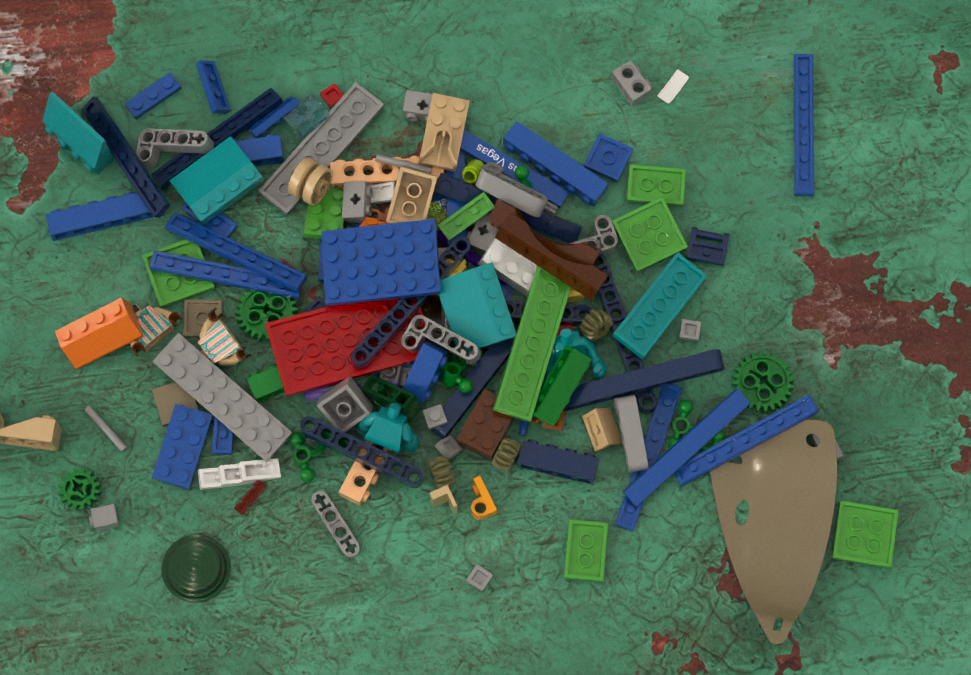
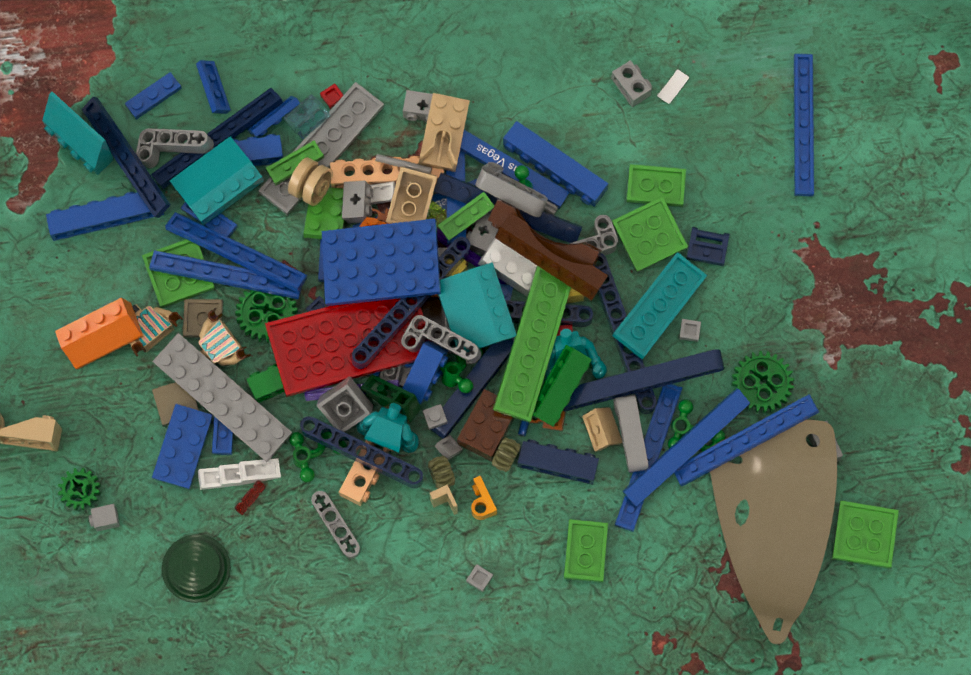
light grey bar [84,406,128,452] -> none
lime brick [462,159,484,184] -> none
olive gear [579,308,613,342] -> none
blue plate [584,133,634,183] -> none
none -> bright green plate [266,140,324,186]

